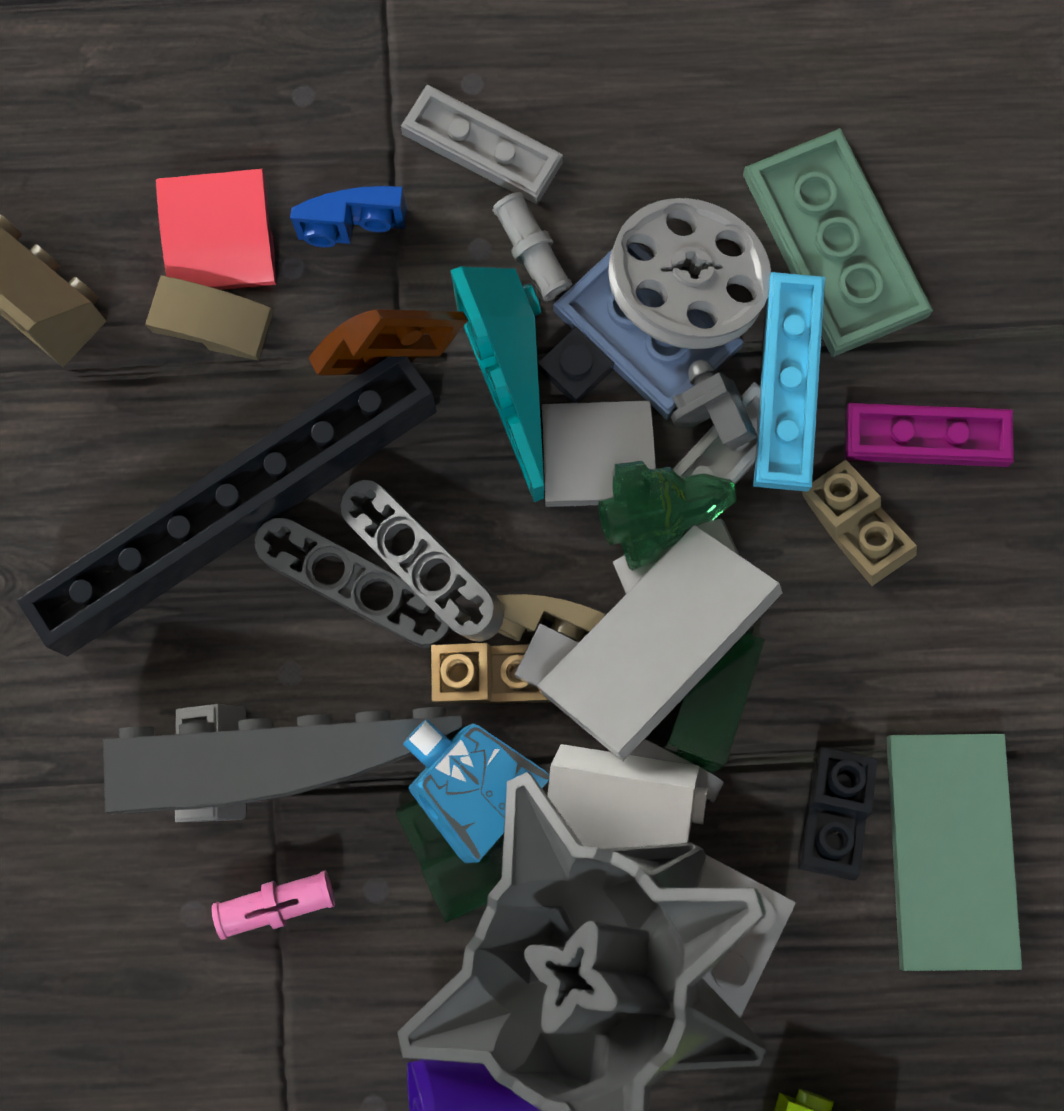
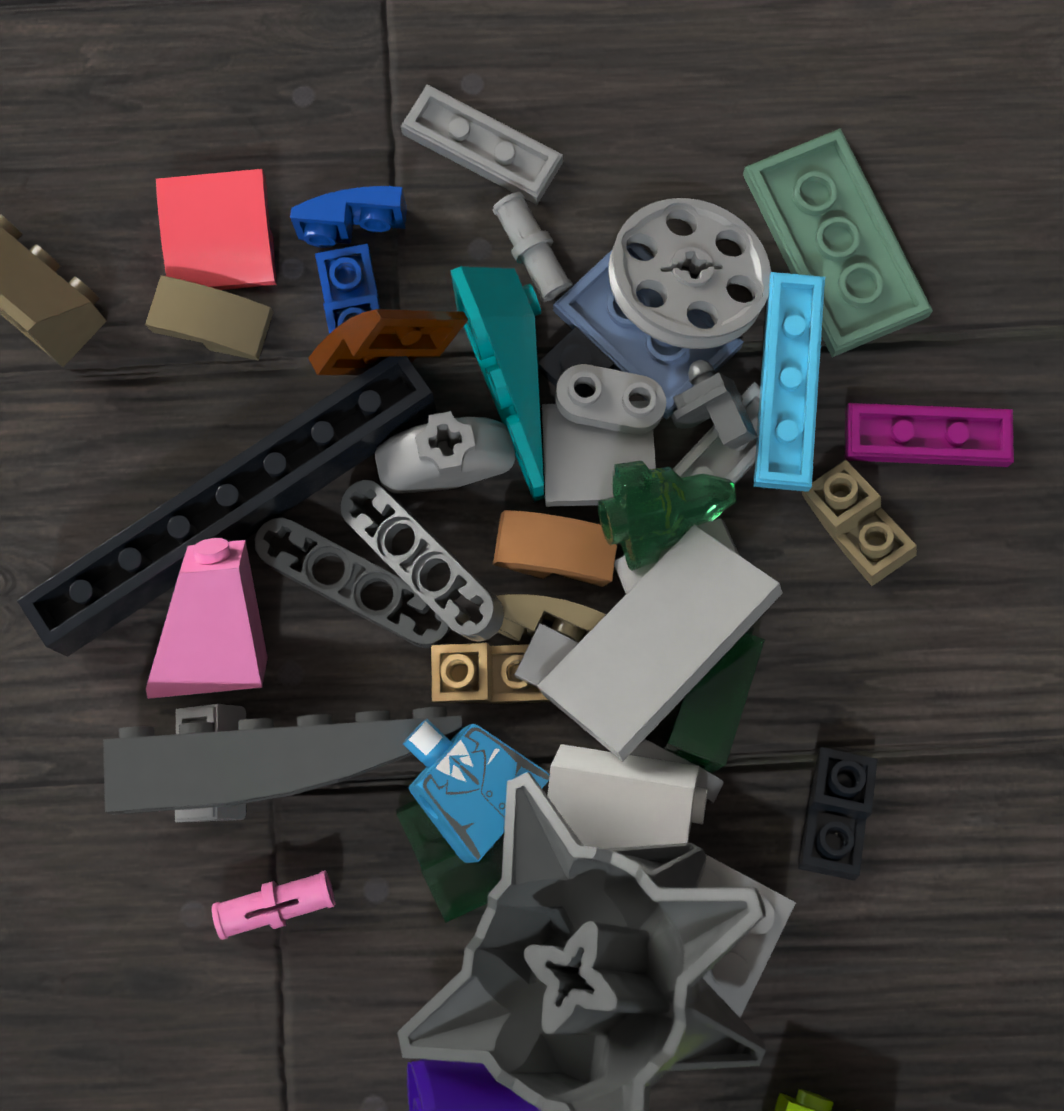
sand green tile [886,734,1022,971] -> none
none -> bright pink slope [146,538,268,699]
none -> blue slope [315,244,381,334]
none -> light grey piece [375,411,515,494]
none -> medium nougat slope [493,510,619,587]
none -> light grey plate [555,364,666,435]

